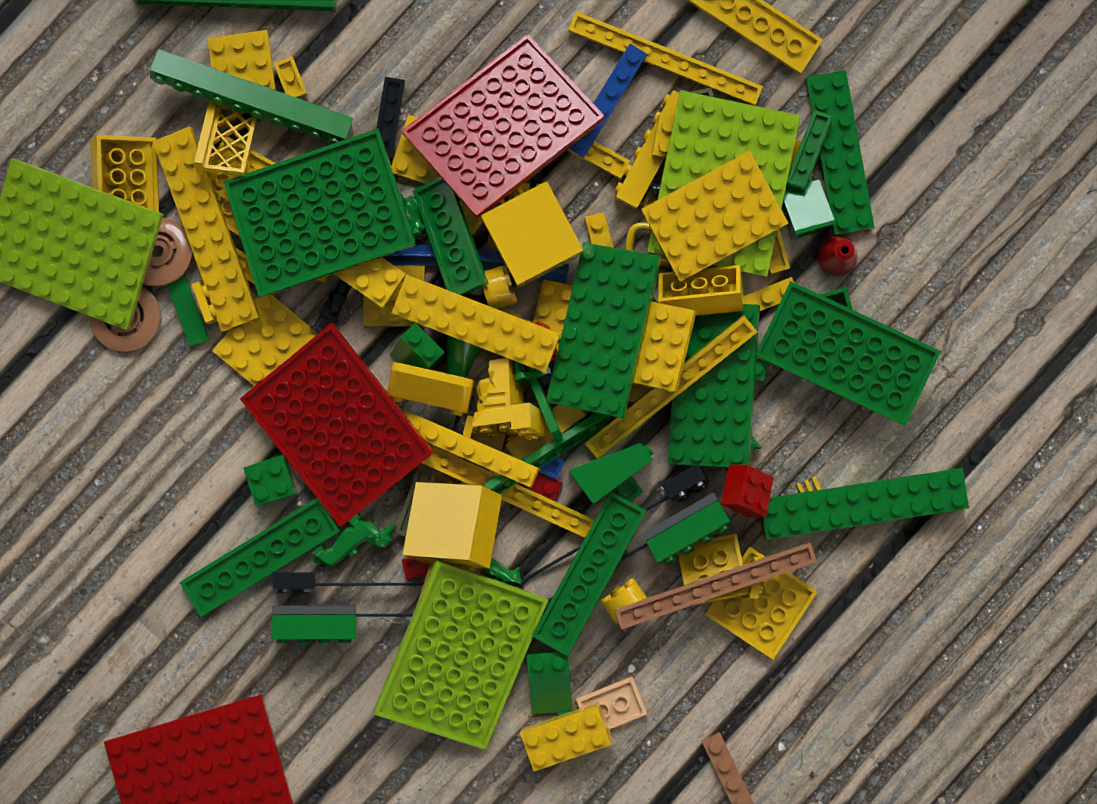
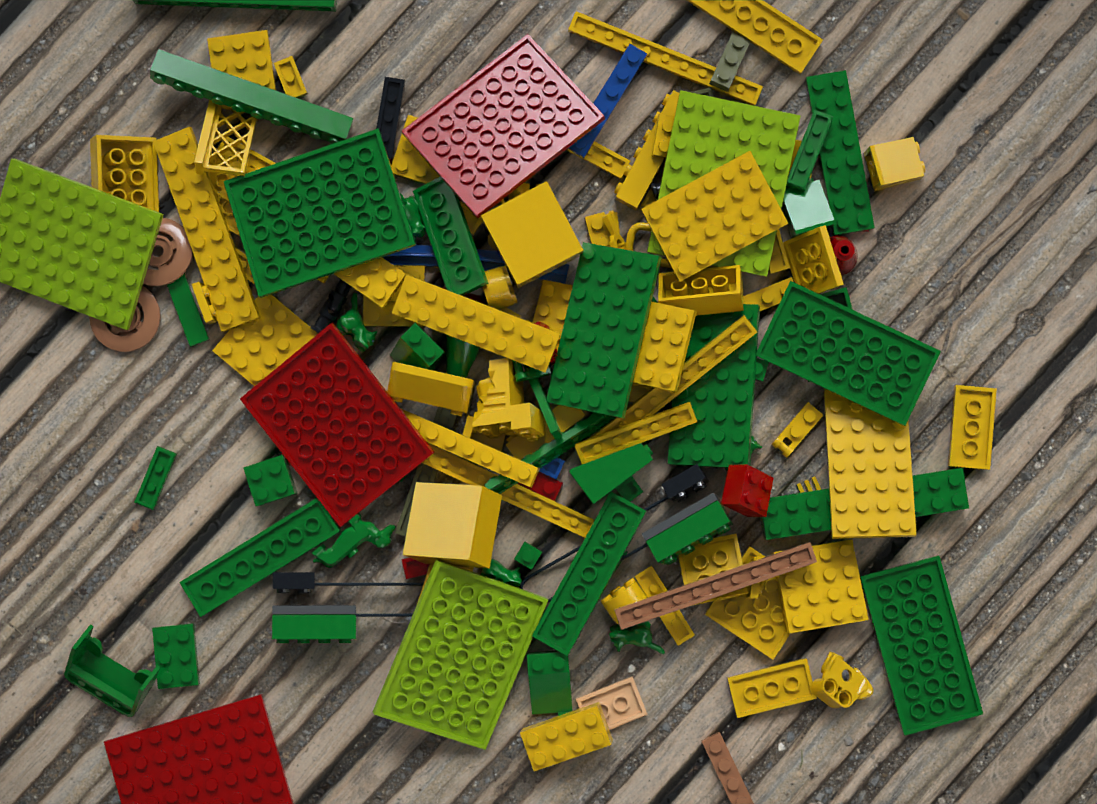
none -> green windscreen [64,624,161,717]
none -> green tile [134,446,177,510]
none -> green plate [152,623,200,689]
none -> green animal [337,293,378,352]
none -> green brick [514,541,542,570]
none -> yellow plate [575,402,697,464]
none -> yellow piece [602,210,626,250]
none -> green animal [609,621,665,654]
none -> yellow plate [634,565,695,646]
none -> olive plate [709,32,750,92]
none -> yellow plate [727,658,817,718]
none -> yellow plate [771,402,823,458]
none -> yellow plate [772,539,869,634]
none -> yellow plate [783,225,844,294]
none -> yellow piece [811,651,874,708]
none -> yellow plate [824,388,916,539]
none -> green plate [860,555,983,736]
none -> yellow slope [863,137,926,192]
none -> yellow plate [948,385,997,470]

